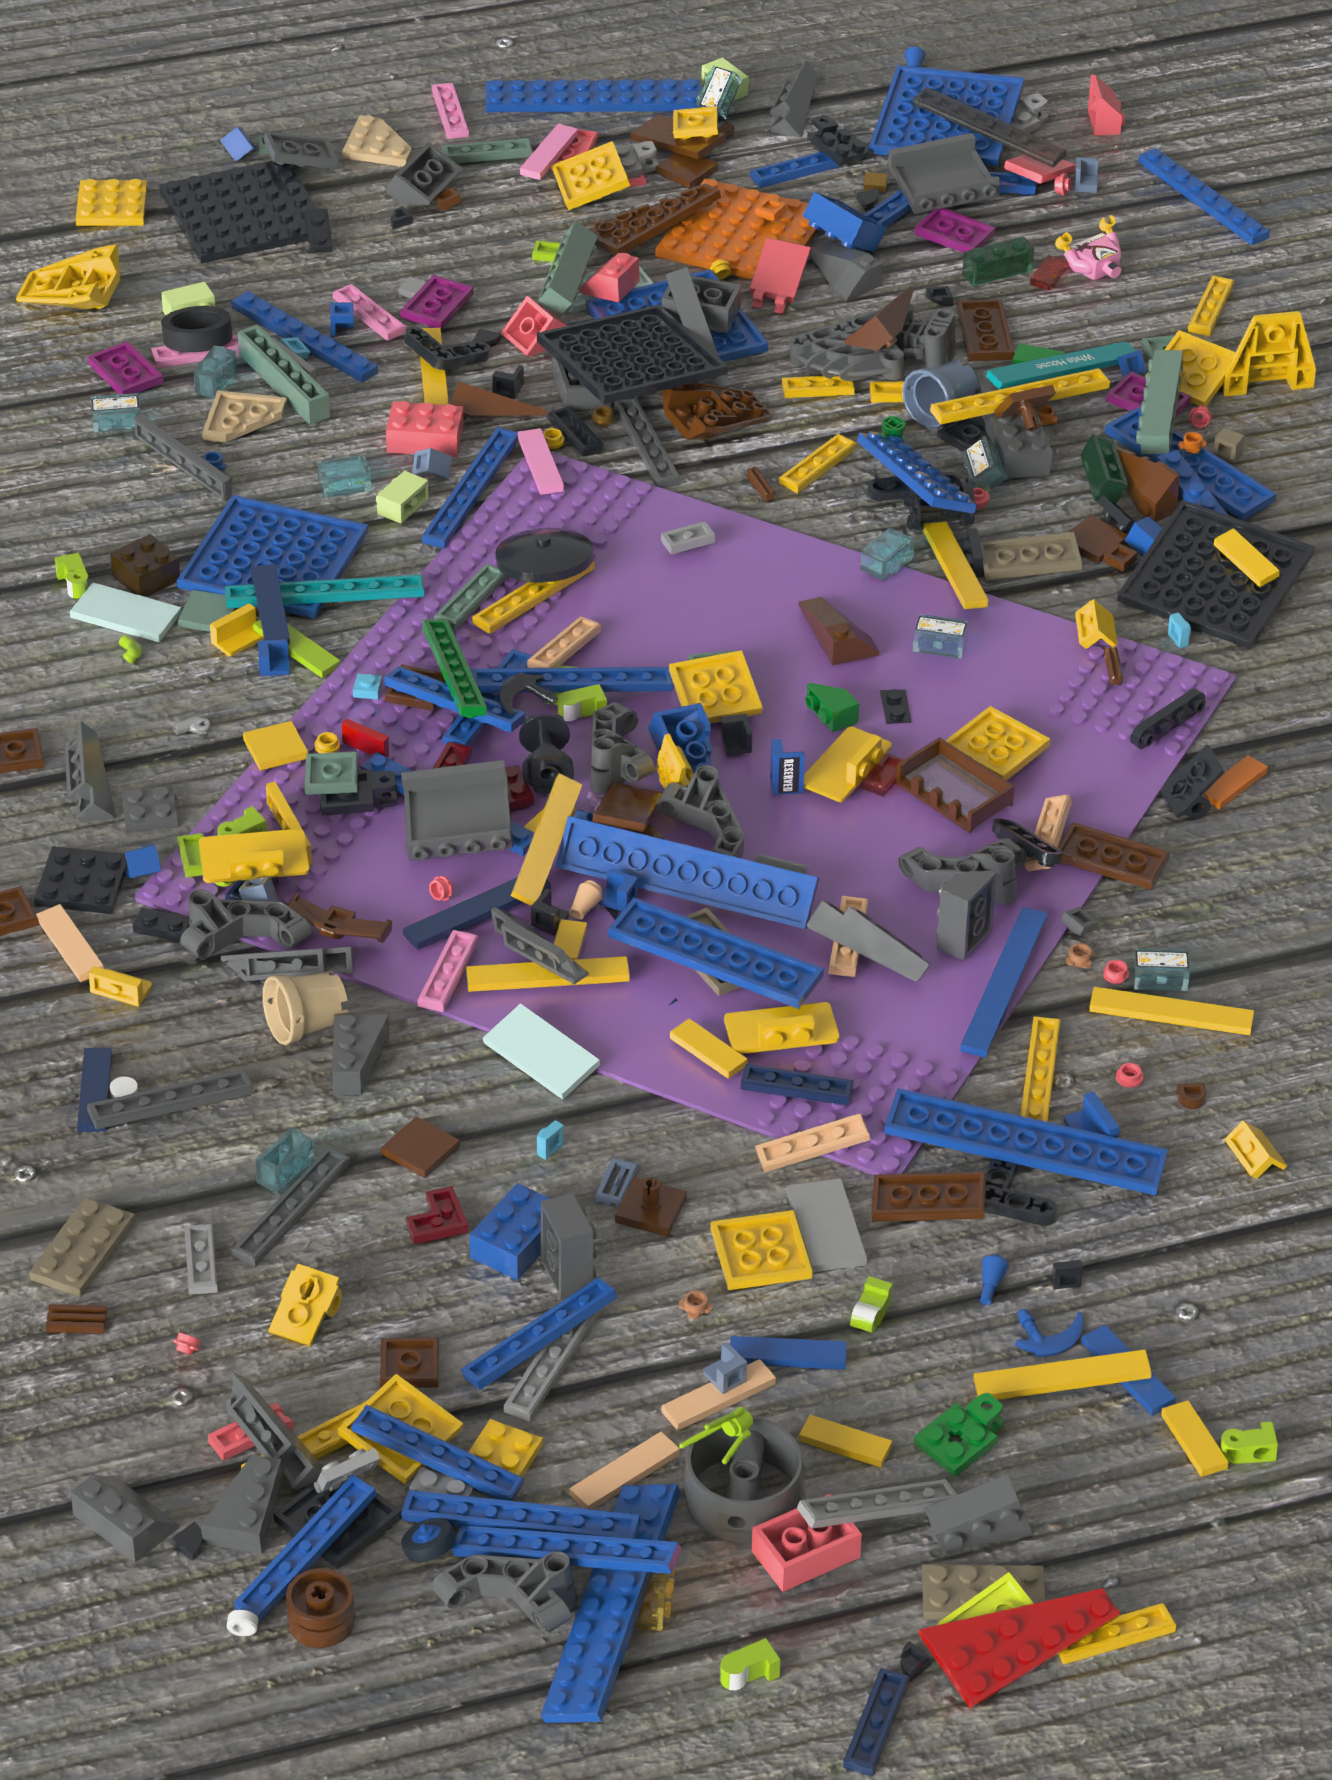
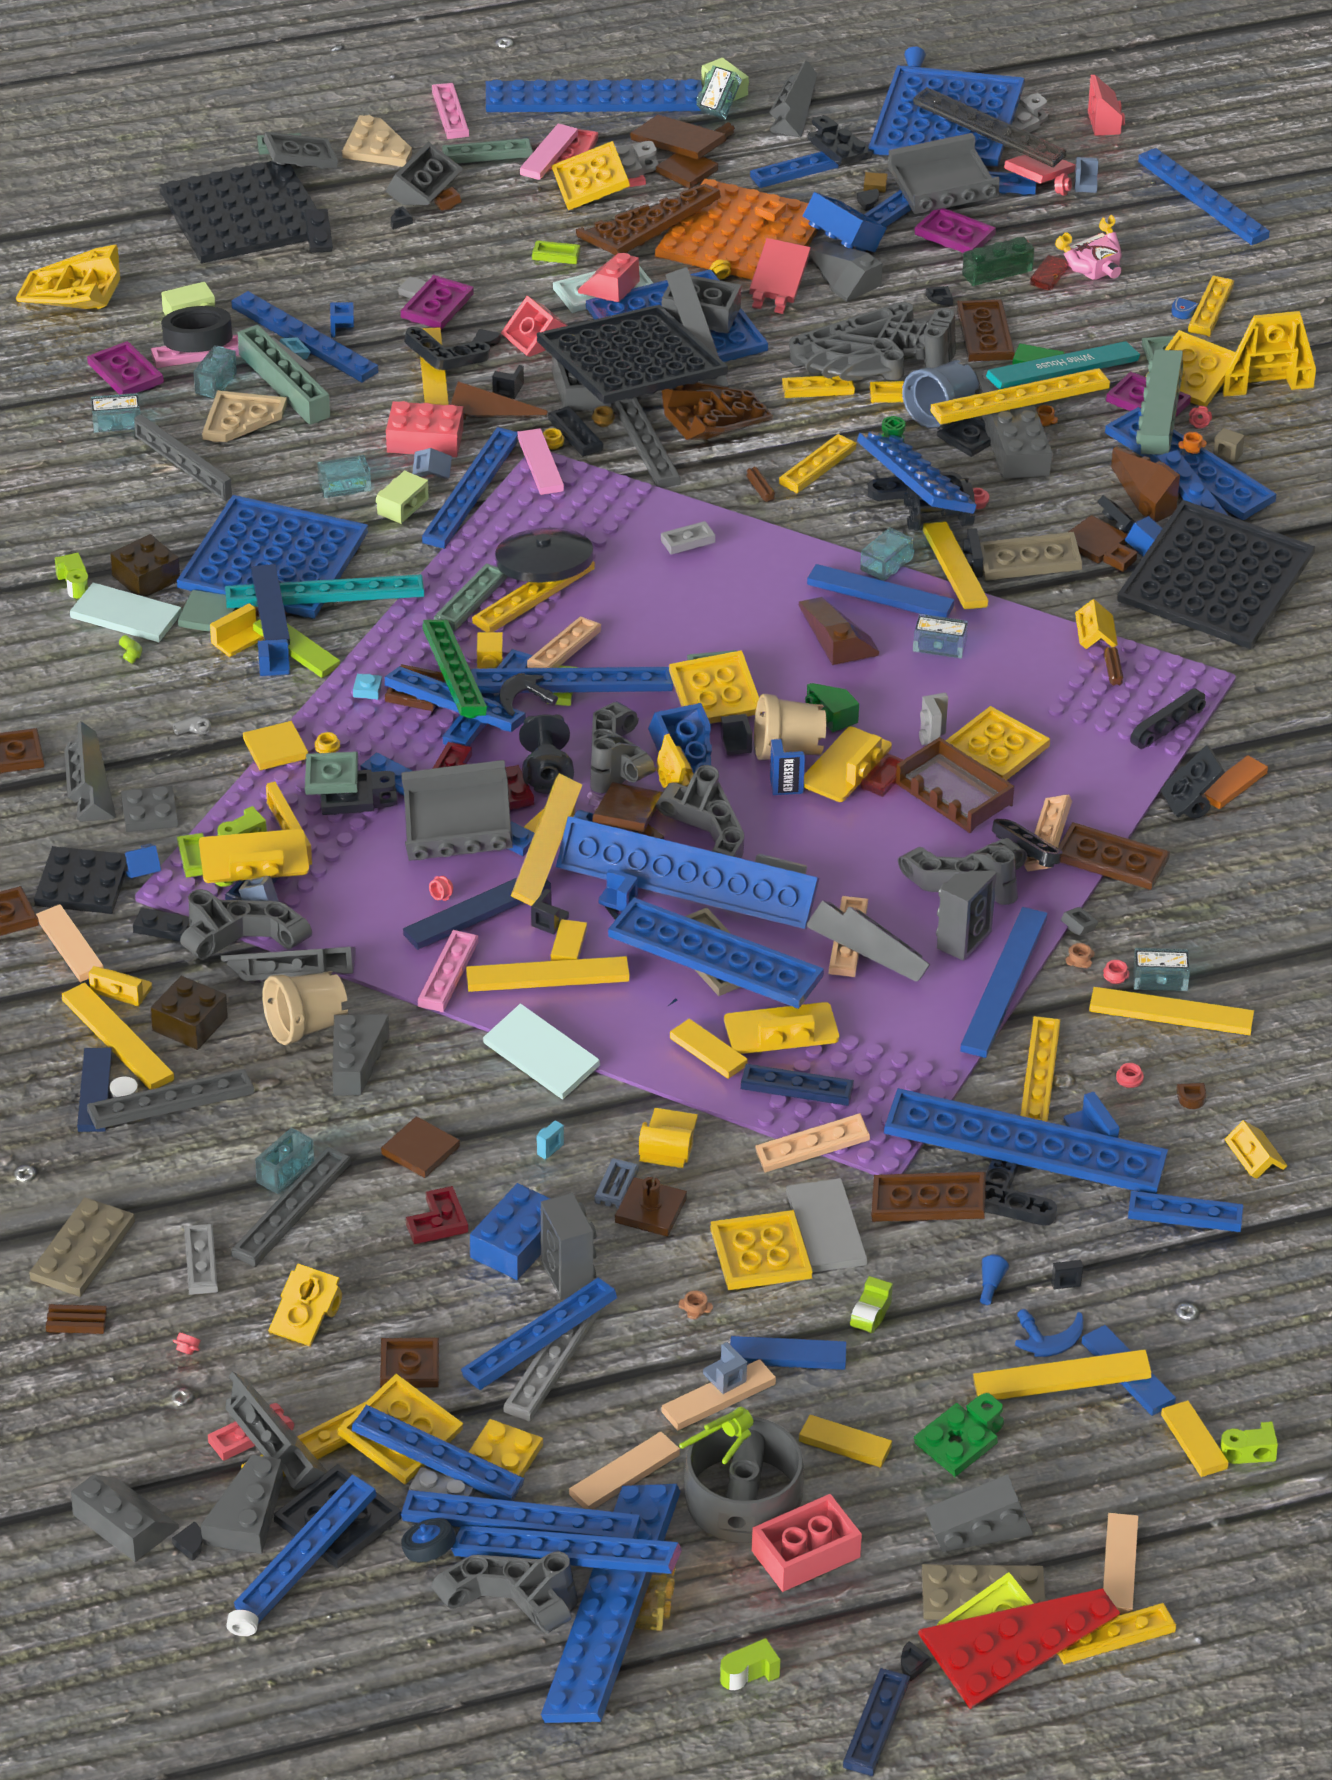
yellow plate [76,179,147,226] -> none
blue plate [202,451,226,470] -> none
panel [220,127,257,161] -> none
reddish brown wheel [286,1568,355,1648] -> none
reddish brown plate [287,892,392,943] -> none
light grey plate [314,1448,380,1493] -> none
bright pink tile [333,284,406,341] -> none
red tile [341,718,389,758] -> none
dark grey wedge [491,907,589,984] -> none
sand green brick [537,220,597,318] -> none
lime leg [558,684,607,721] -> none
light nougat cone [569,880,603,920] -> none
yellow plate [673,106,718,139] -> none
light grey tile [797,1479,957,1528] -> none
reddish brown wedge [844,286,914,351] -> none
black plate [880,689,911,724] -> none
clear light blue brick [962,436,1008,492] -> none
reddish brown tile [994,385,1056,431] -> none
clear green brick [1080,434,1128,503] -> none
blue plate [1117,350,1147,378] -> none
medium azure plate [1168,613,1191,649] -> none
yellow tile [1214,528,1279,587] -> none
none -> yellow tile [62,983,174,1090]
none -> dark brown brick [151,975,228,1050]
none -> yellow brick [477,632,503,669]
none -> yellow piece [639,1108,698,1168]
none -> tan piece [754,694,826,760]
none -> blue tile [807,564,955,620]
none -> light grey bracket [919,693,948,746]
none -> light nougat tile [1103,1513,1138,1614]
none -> blue plate [1128,1191,1243,1232]
none -> blue tile [1171,297,1198,319]

